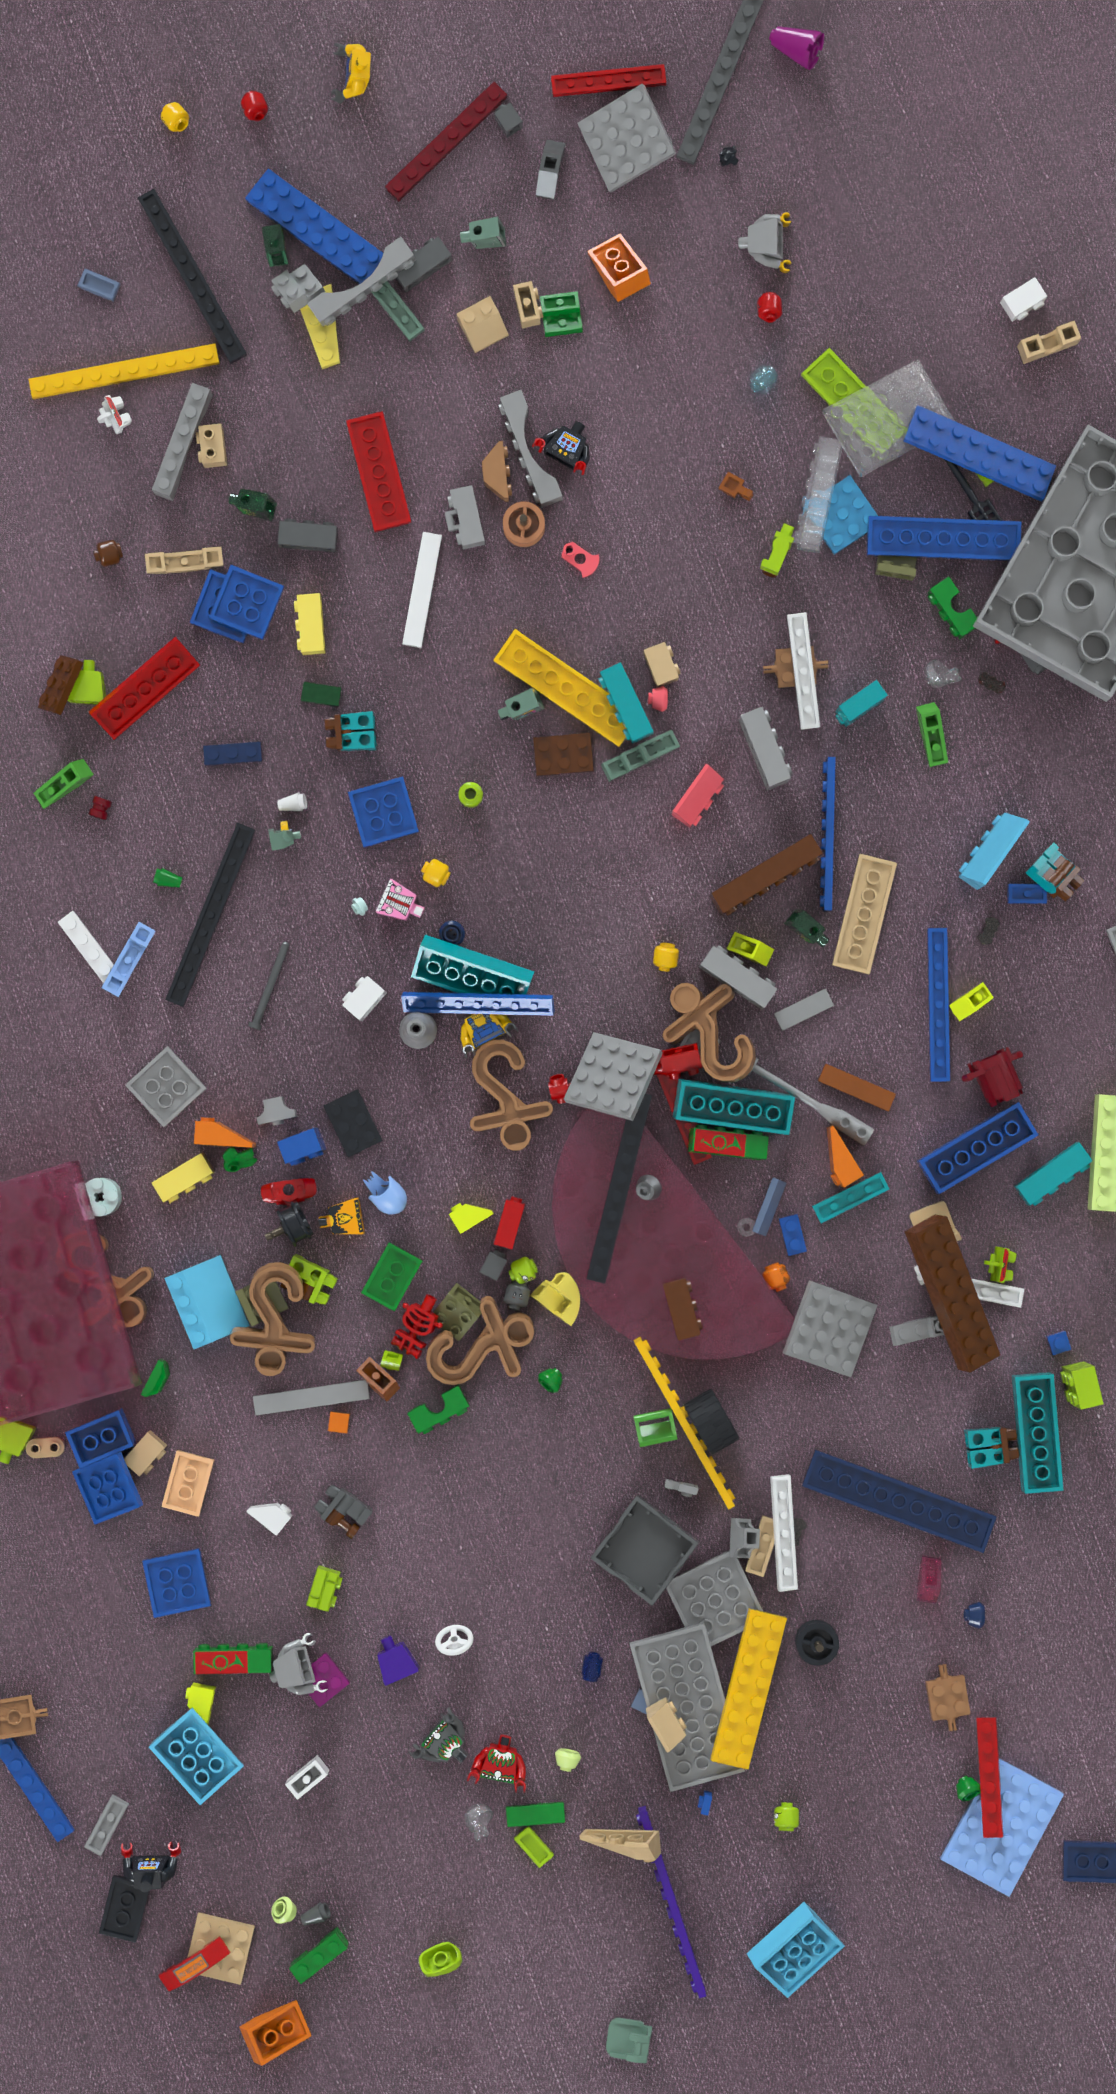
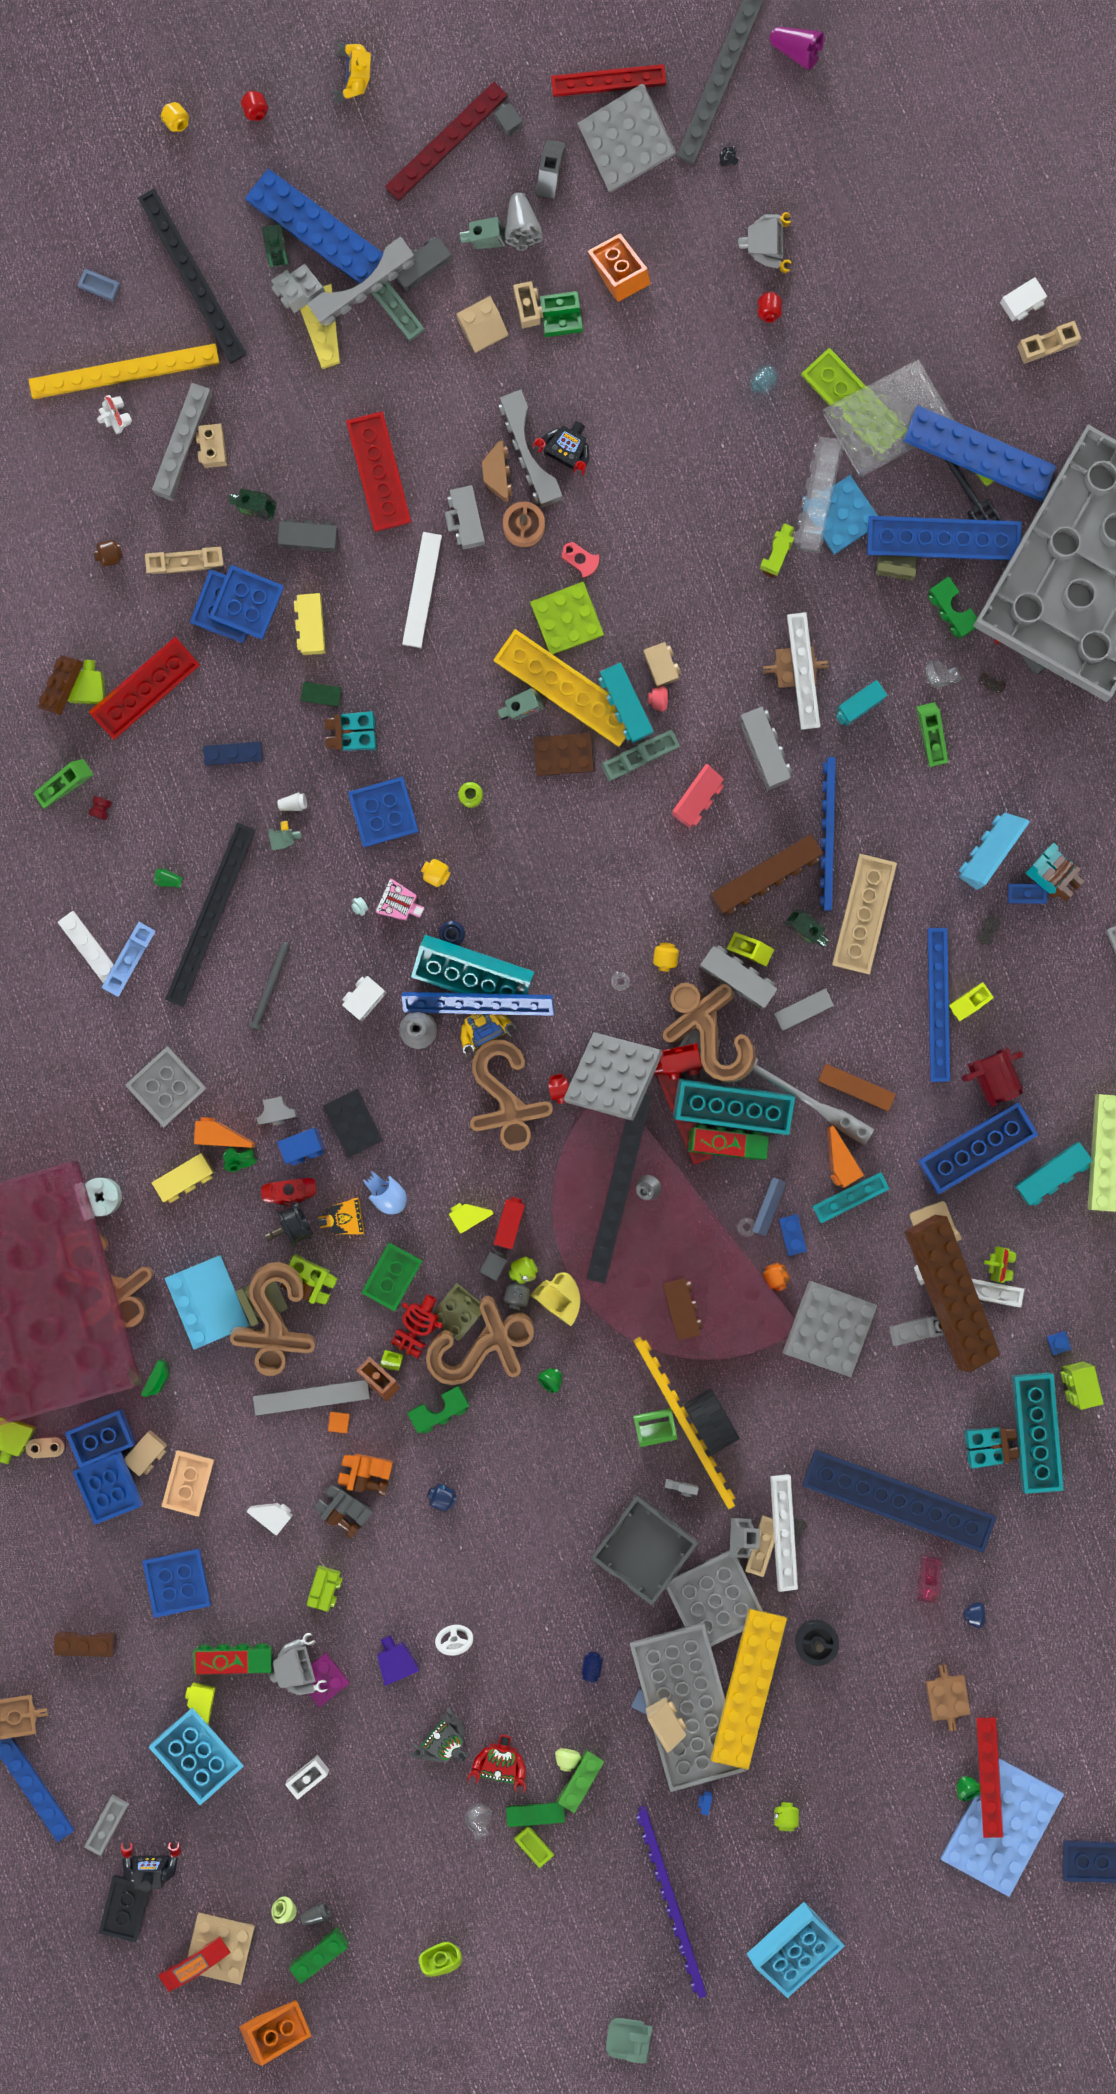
tan wedge [579,1829,661,1862] -> none
dark orange plate [719,471,753,502] -> none
none -> reddish brown arch [54,1632,116,1657]
none -> orange hips [338,1453,393,1497]
none -> dark blue head [427,1483,457,1512]
none -> light grey cone [505,193,543,251]
none -> lime plate [530,581,604,655]
none -> bright green arch [556,1750,604,1813]
none -> clear plate [611,972,630,991]

